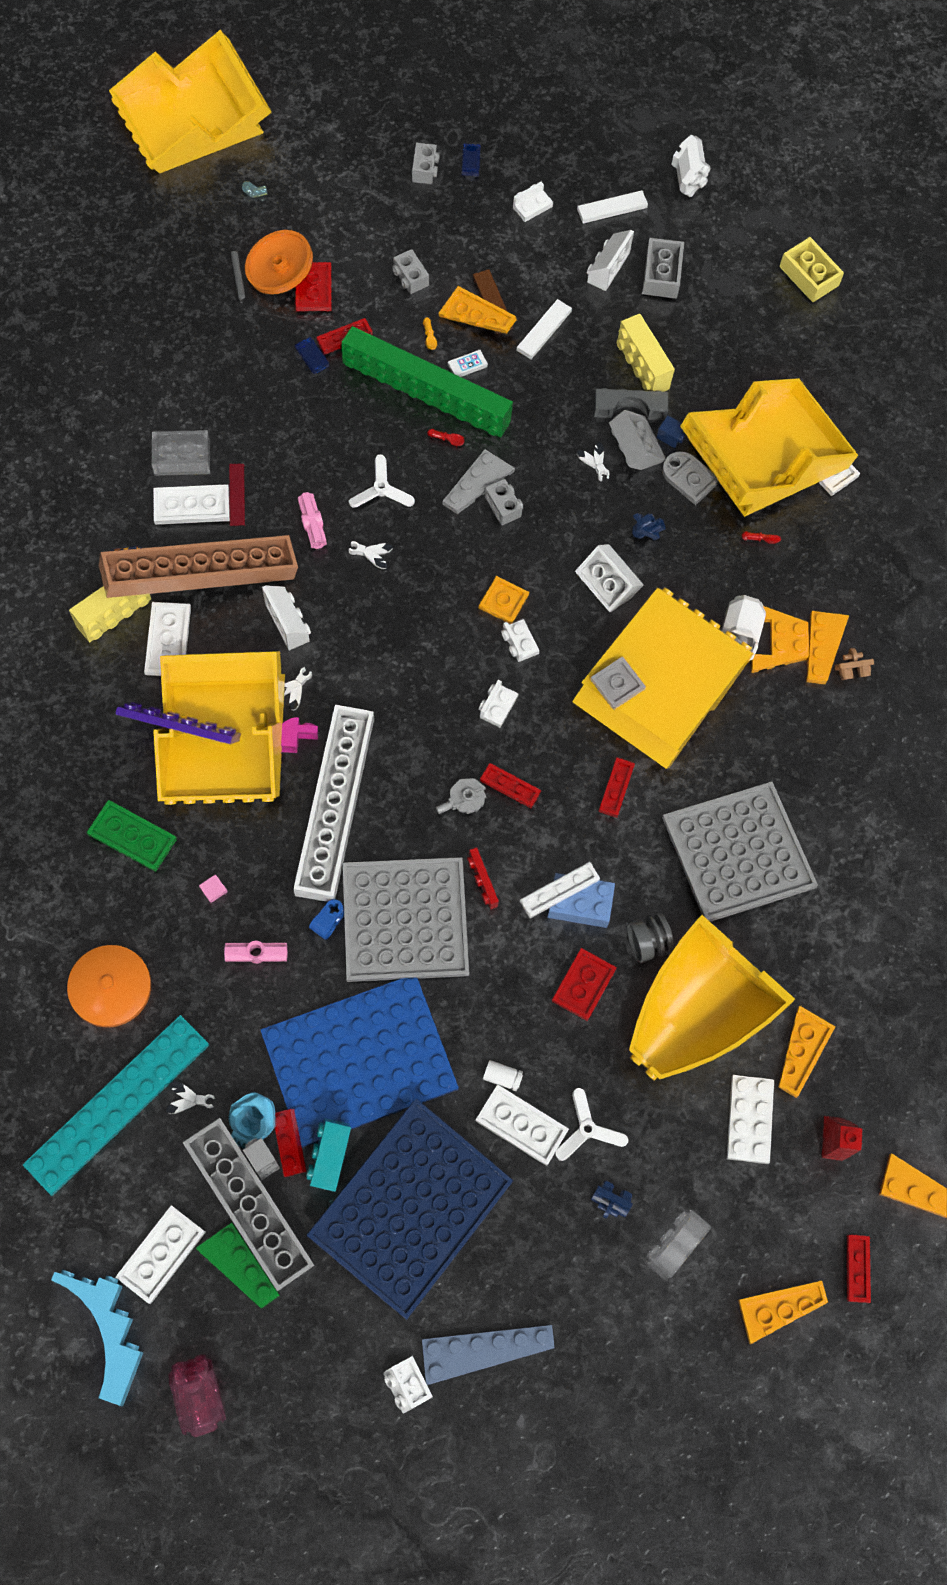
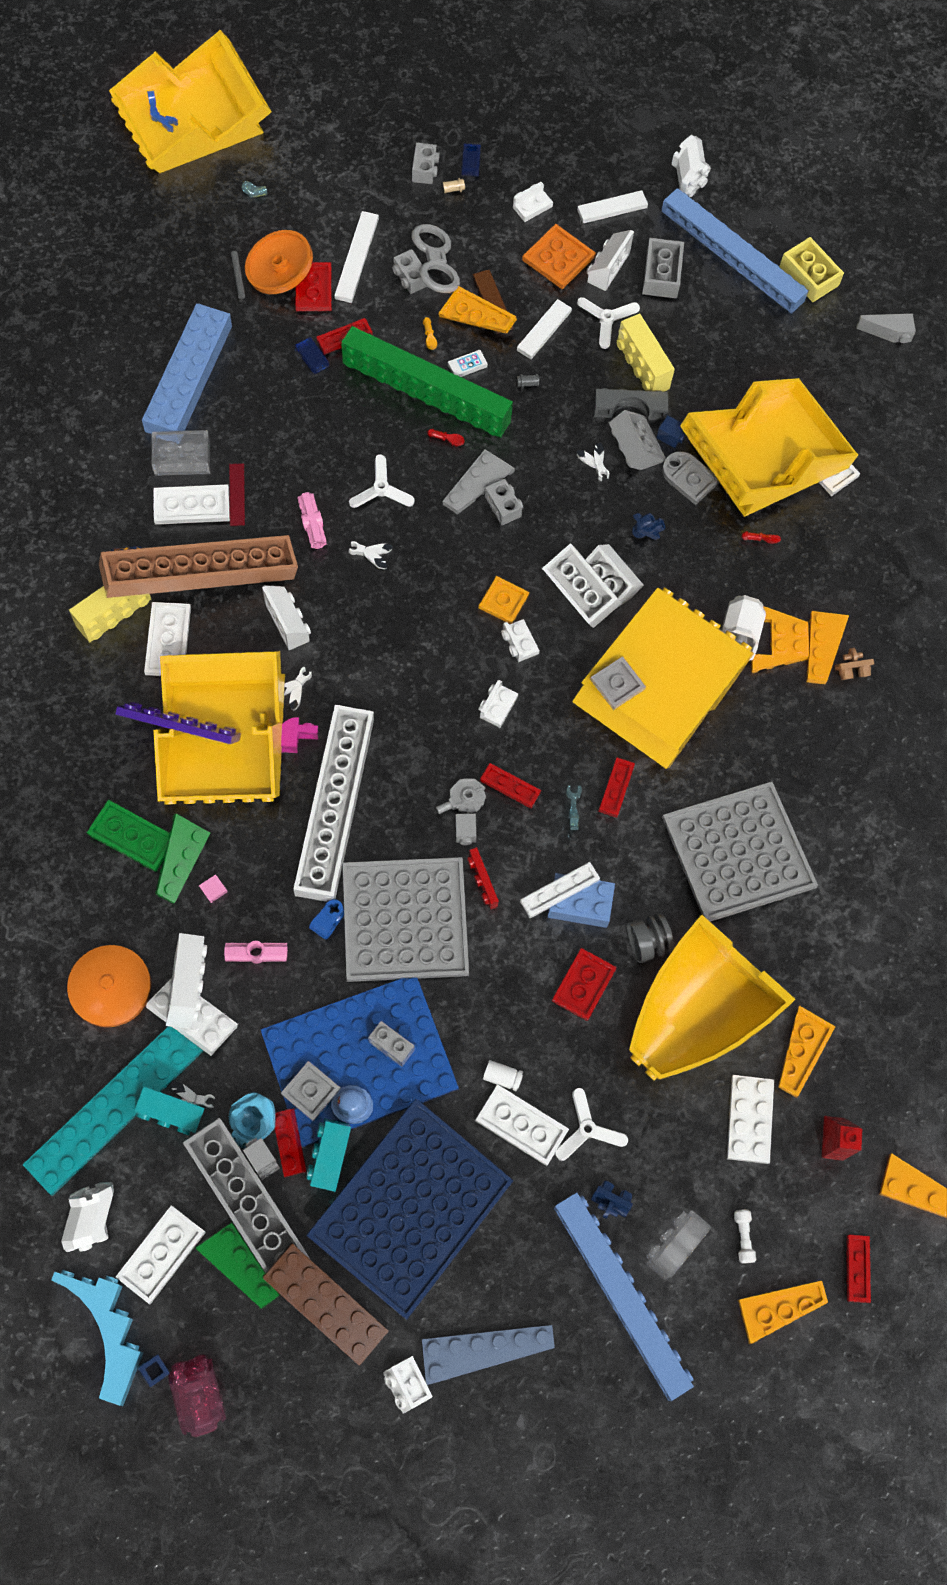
none -> white brick [61,1182,114,1252]
none -> teal brick [134,1087,205,1135]
none -> dark blue brick [137,1354,170,1387]
none -> medium blue brick [142,303,232,443]
none -> white plate [146,978,238,1055]
none -> blue piece [147,91,178,132]
none -> wing [155,814,210,904]
none -> white brick [166,933,207,1029]
none -> reddish brown plate [262,1243,388,1366]
none -> light grey plate [281,1061,341,1121]
none -> medium blue hat [331,1085,373,1124]
none -> white tile [335,211,379,303]
none -> light grey brick [368,1021,415,1067]
none -> light grey bar [412,224,460,293]
none -> tan pin [443,178,465,193]
none -> light grey brick [455,814,476,845]
none -> dark grey pin [516,374,539,389]
none -> orange plate [522,224,596,289]
none -> white brick [542,543,622,628]
none -> medium blue brick [554,1193,694,1401]
none -> clear light blue piece [566,785,582,830]
none -> white piece [577,298,640,349]
none -> medium blue brick [662,188,809,314]
none -> white piece [734,1209,756,1263]
none -> light grey slope [856,314,916,343]

